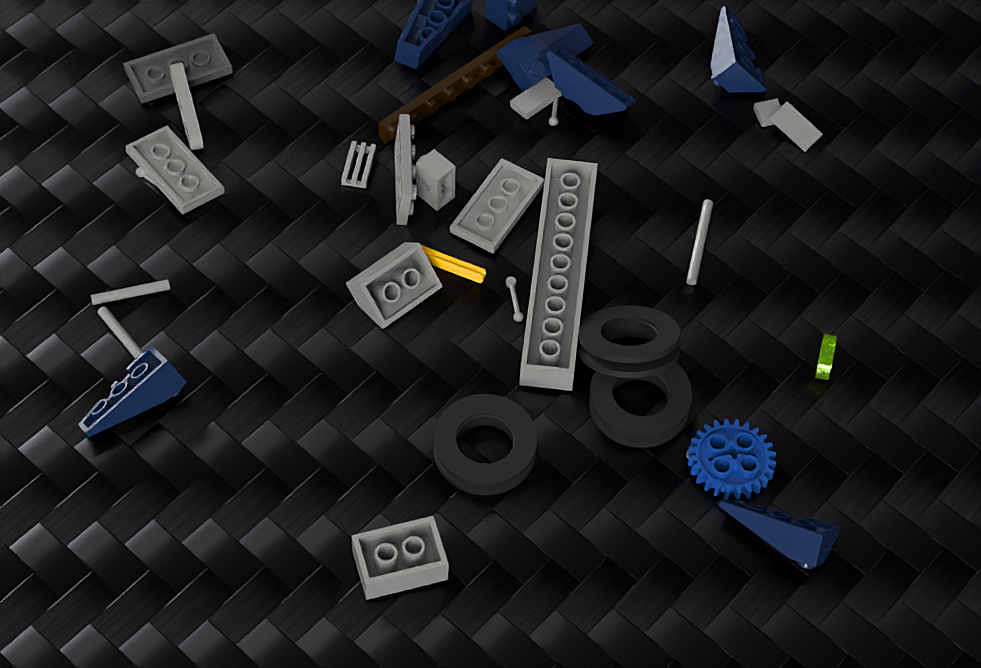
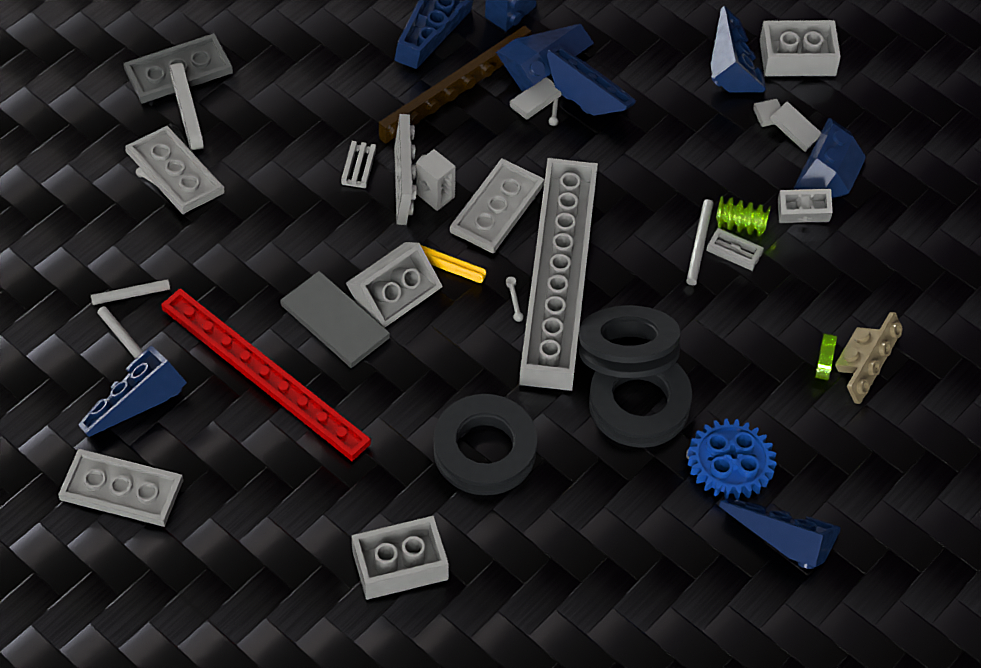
none -> light grey plate [58,449,183,527]
none -> red plate [161,288,371,461]
none -> dark grey tile [281,271,390,368]
none -> light grey tile [706,228,764,271]
none -> clear neon green piece [716,196,771,237]
none -> light grey brick [760,20,840,76]
none -> light grey brick [778,189,832,223]
none -> dark blue wedge [793,118,866,198]
none -> dark tan bracket [835,312,903,404]

